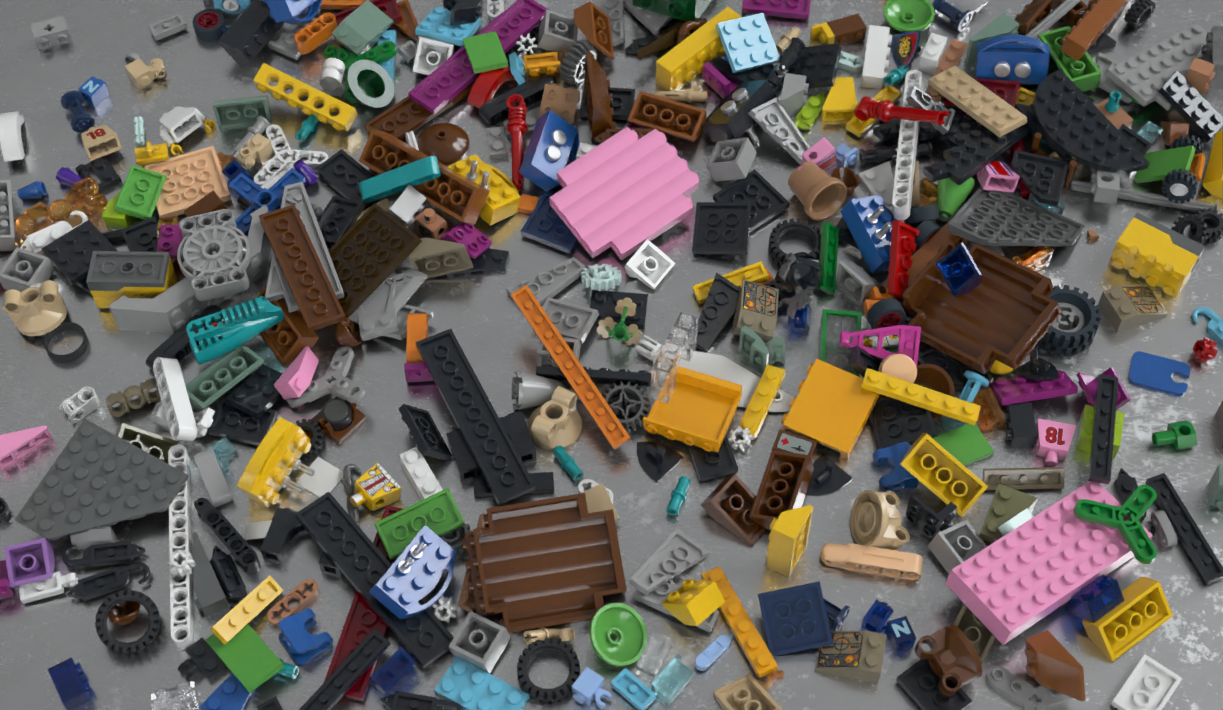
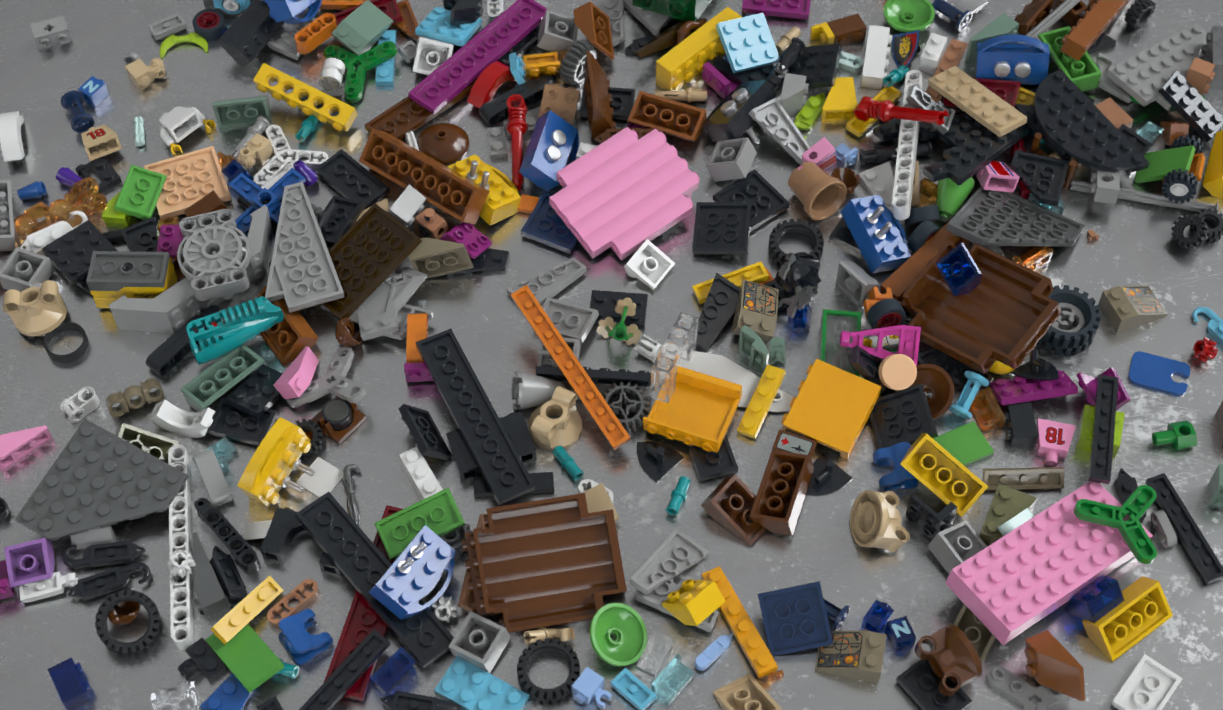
yellow hips [134,141,169,168] -> none
white beam [153,357,197,441] -> none
reddish brown plate [259,204,346,332] -> none
hose [348,60,394,107] -> none
torso [350,463,401,511] -> none
teal beam [359,156,441,202] -> none
bright green tile [462,31,508,74] -> none
white gear [516,34,537,55] -> none
light aqua gear [581,264,622,291] -> none
white gear [728,426,754,452] -> none
yellow slope [765,505,814,578] -> none
green tile [818,221,839,295] -> none
light nougat piece [820,543,923,580] -> none
yellow plate [861,368,981,426] -> none
red wing [887,220,919,299] -> none
teal pin [1105,91,1122,113] -> none
yellow piece [1108,212,1205,298] -> none
none -> lime piece [159,32,208,59]

